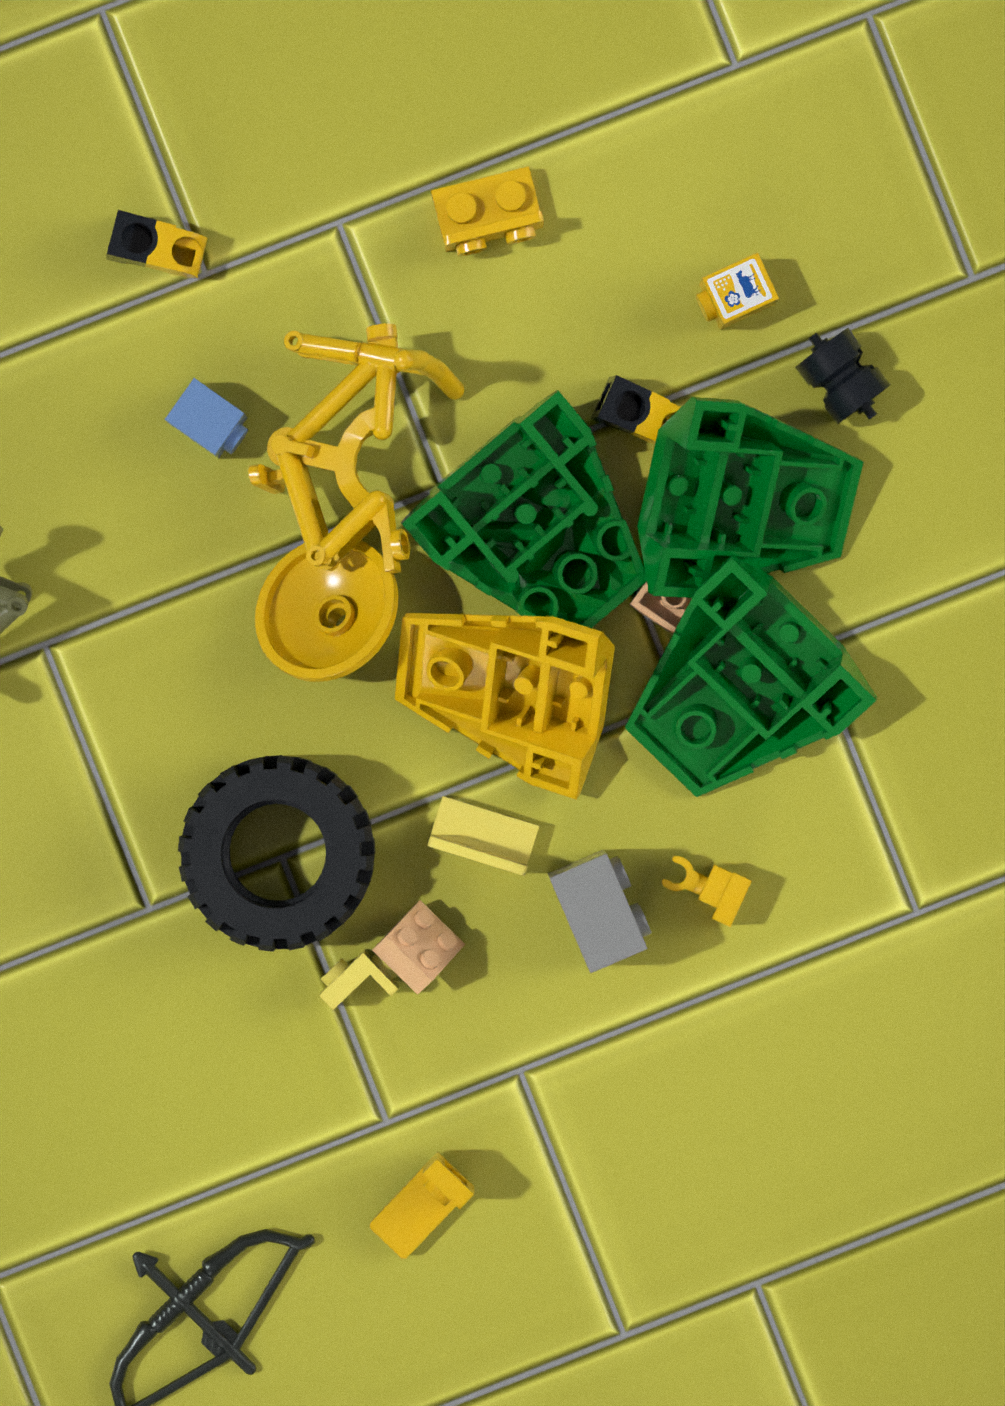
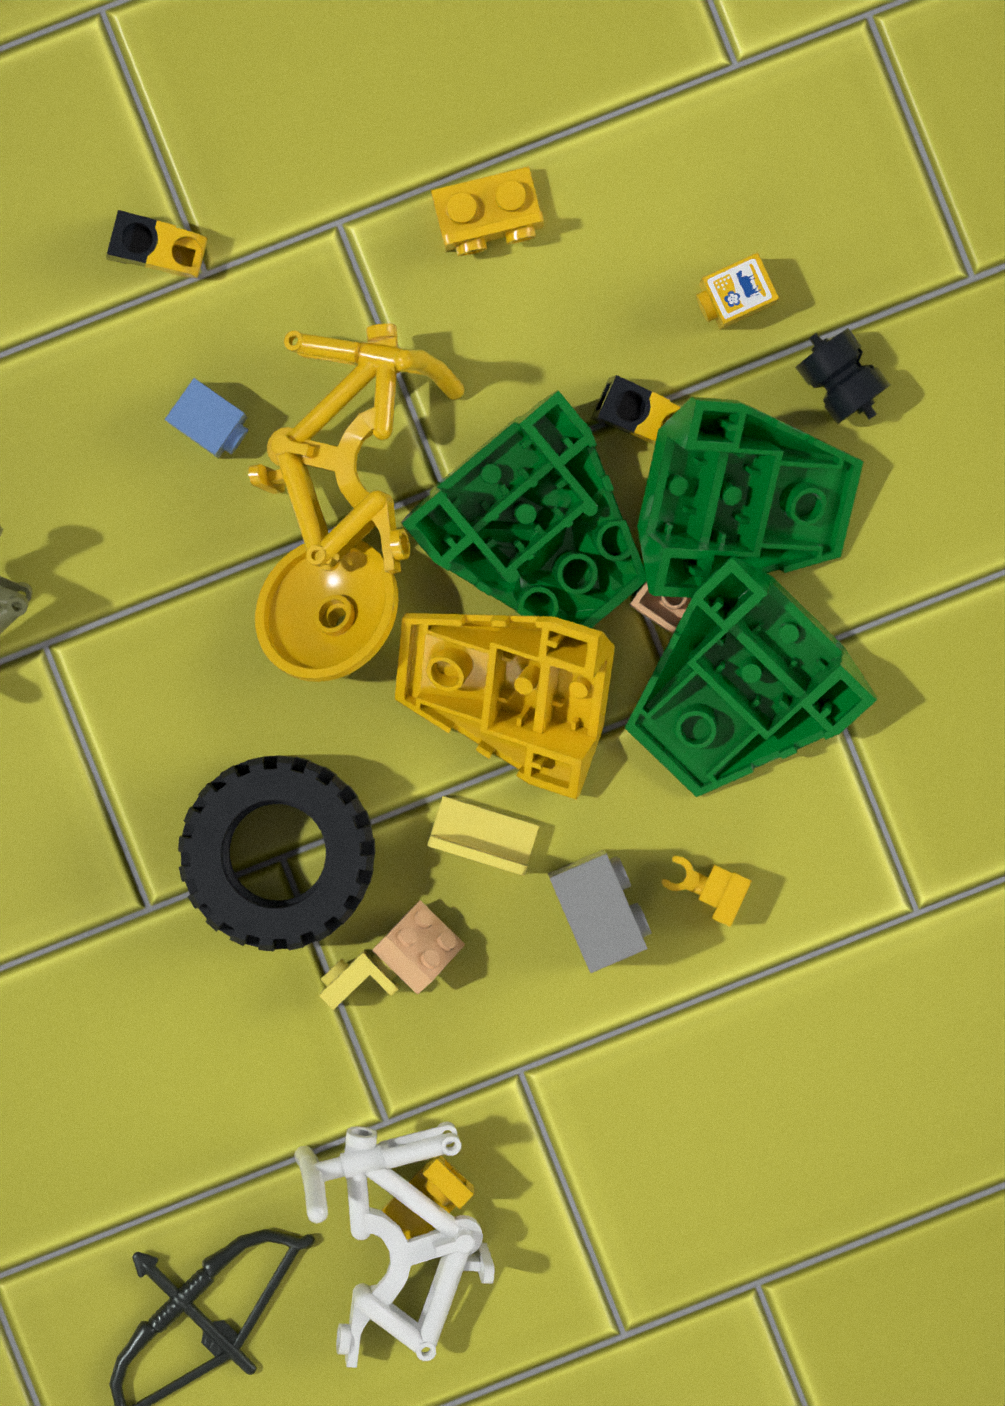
none -> white piece [294,1122,494,1368]

